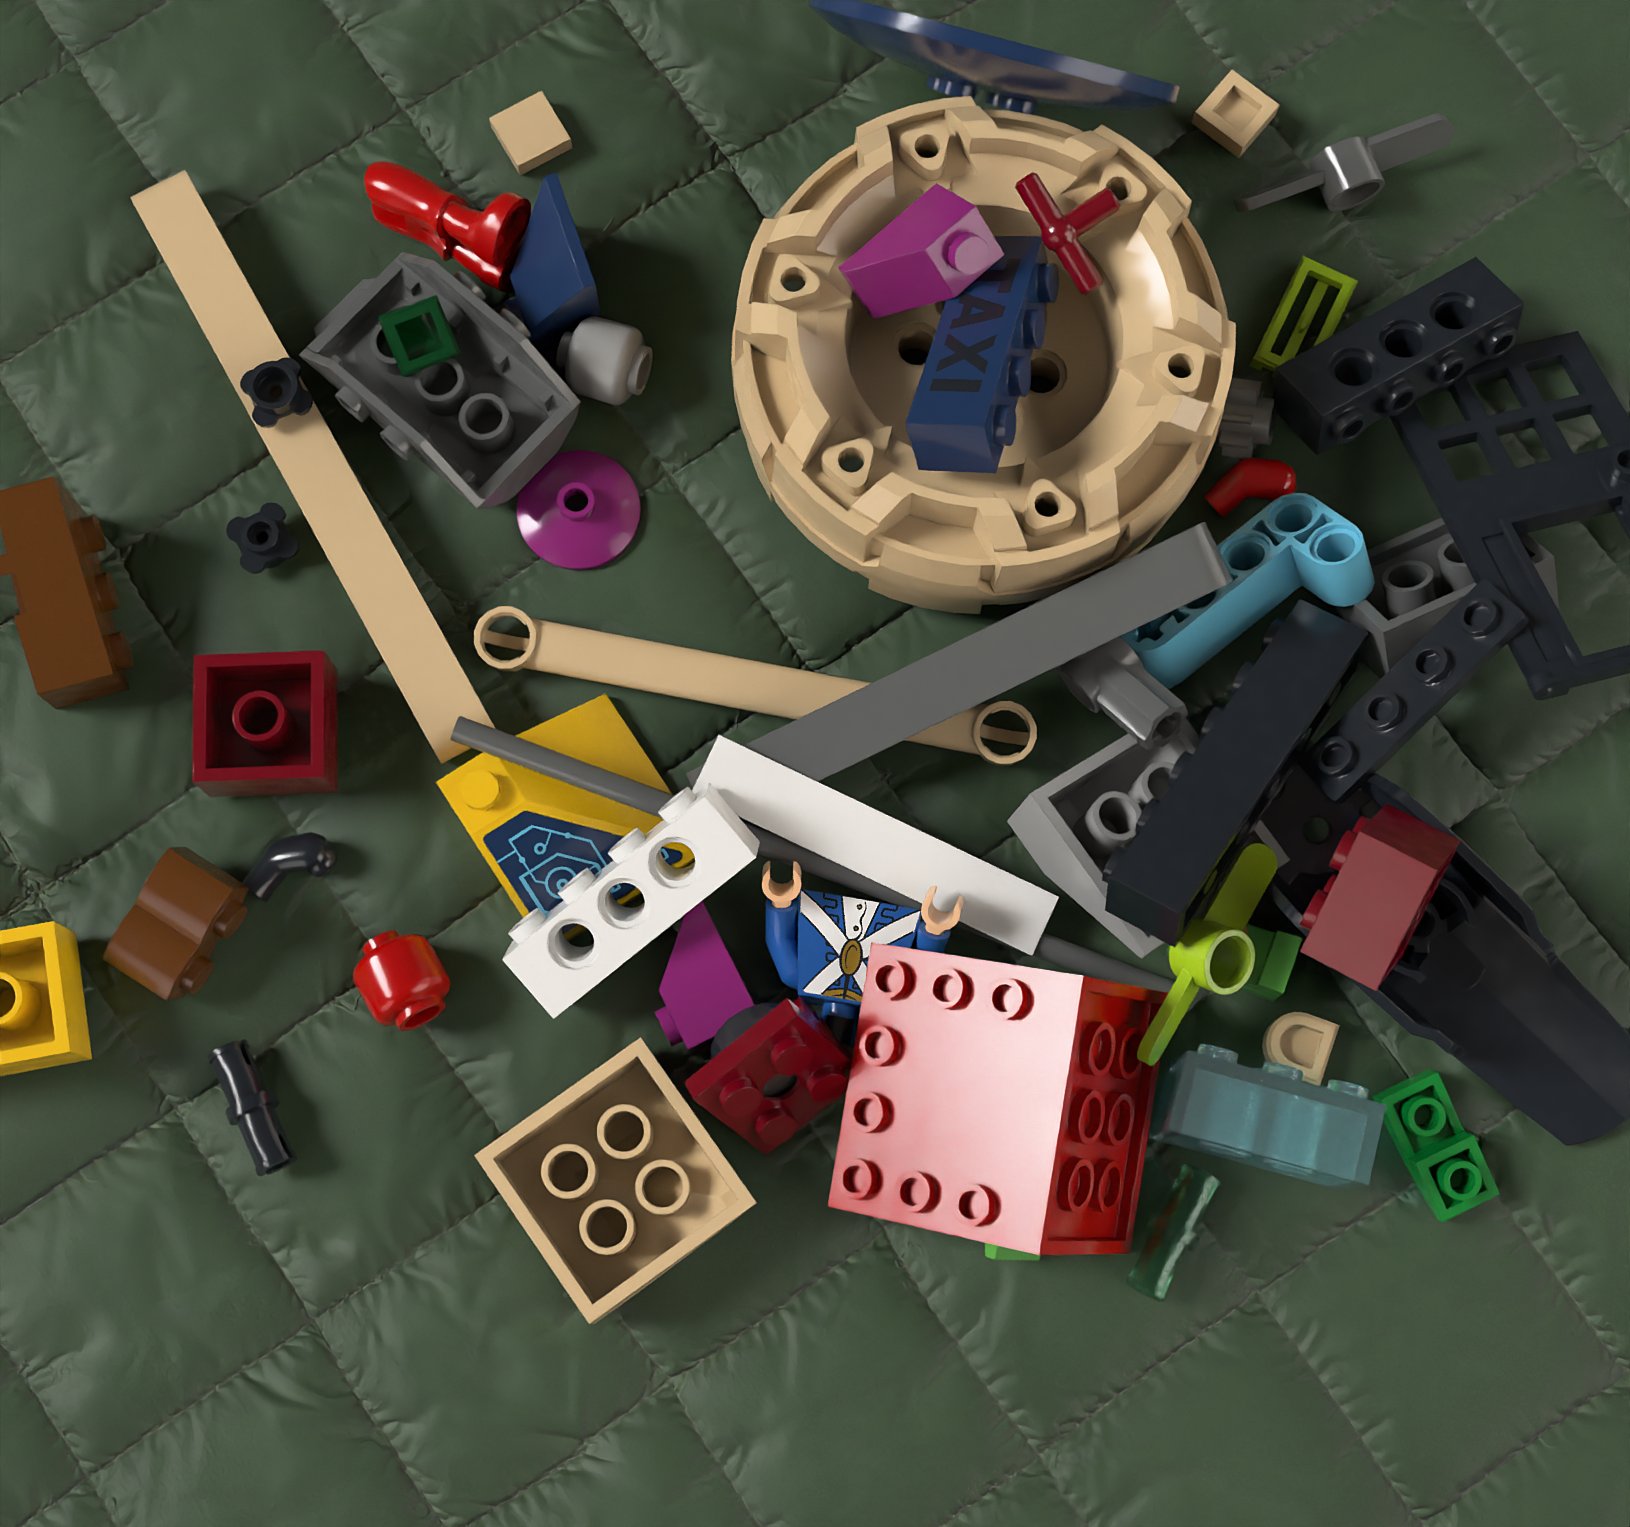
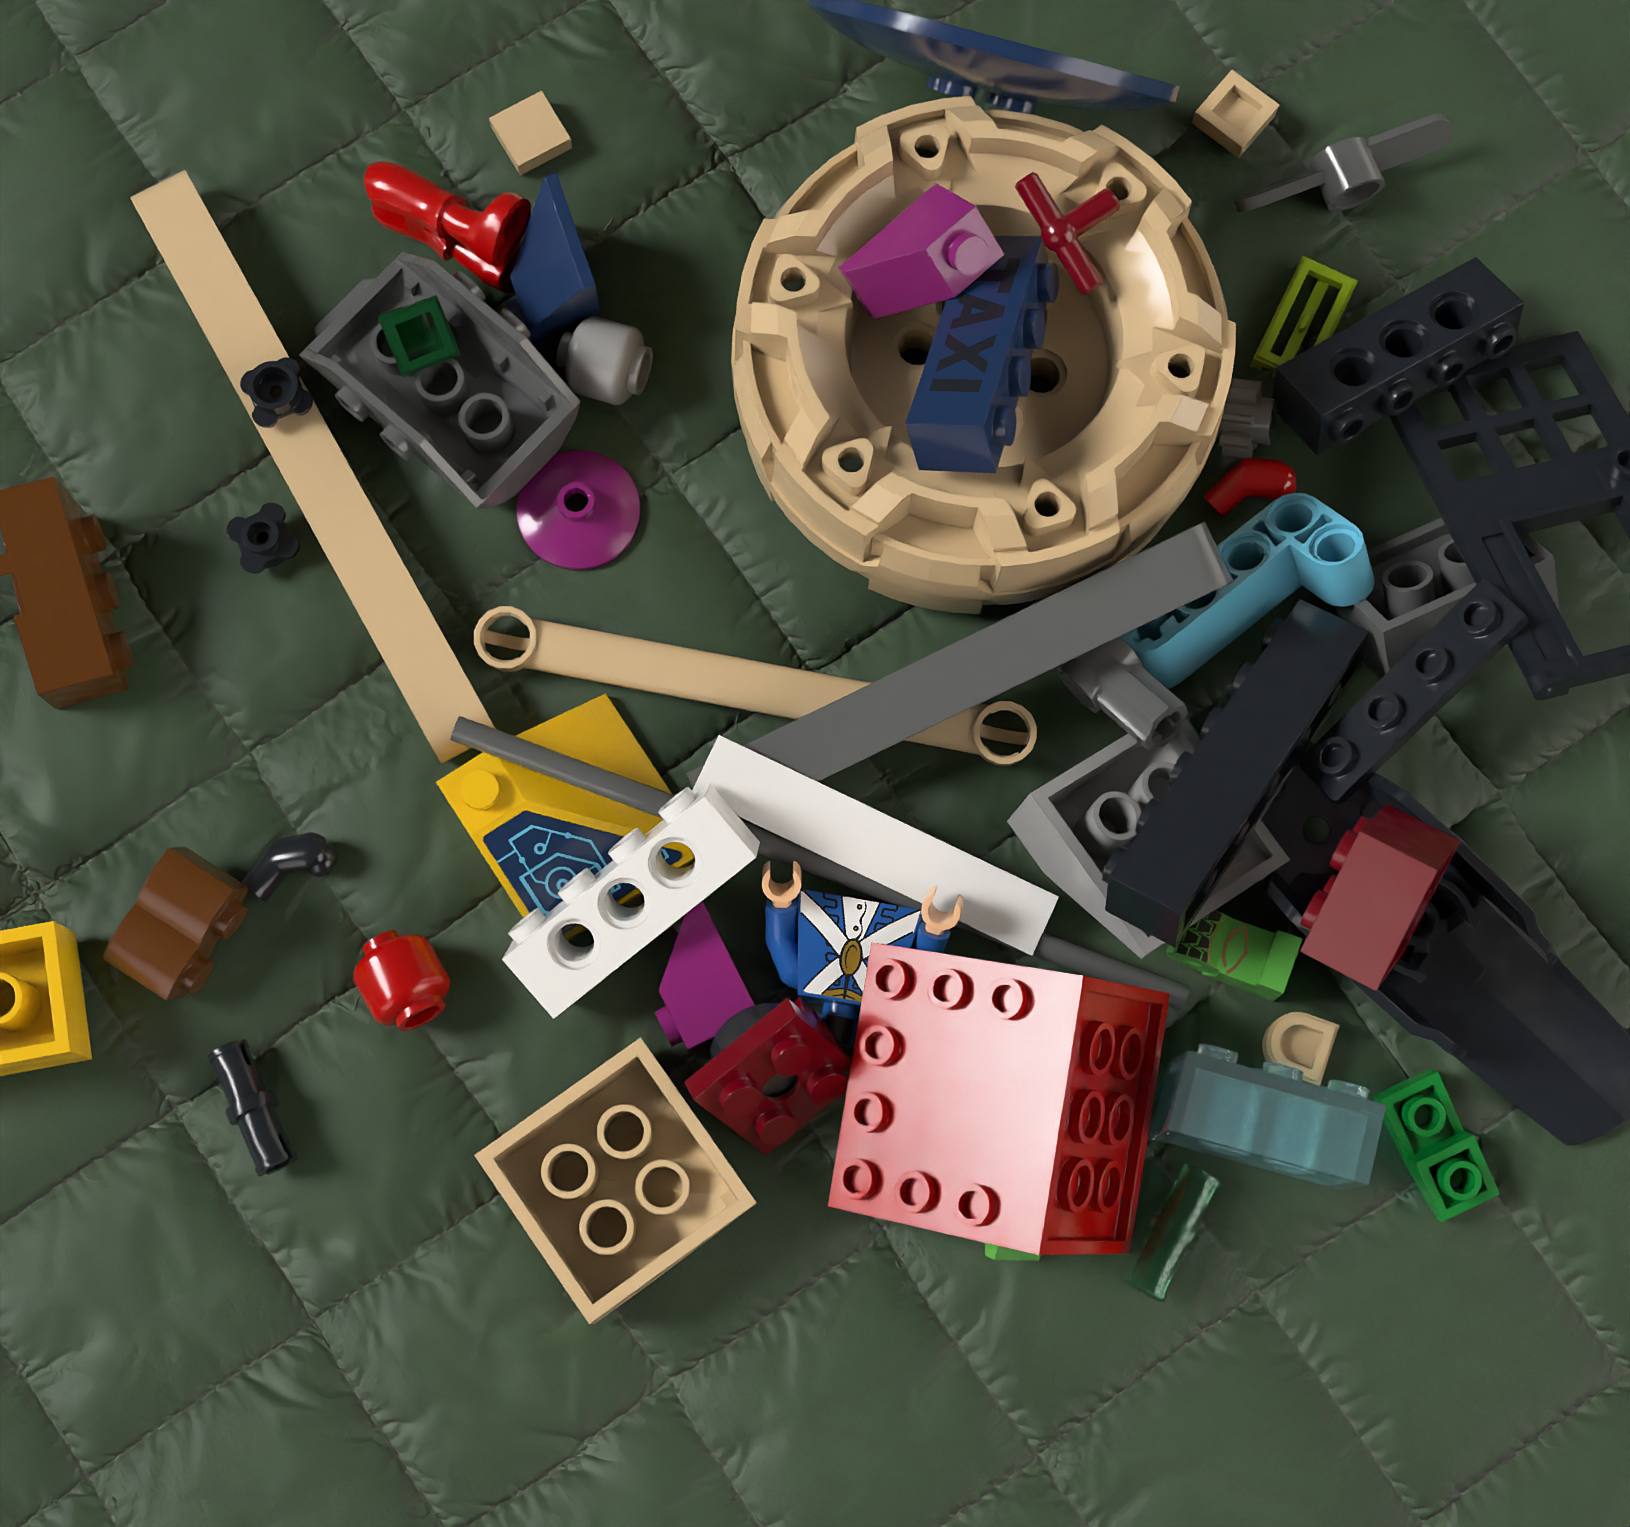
dark red brick [192,650,338,797] -> none
lime piece [1137,843,1278,1066] -> none

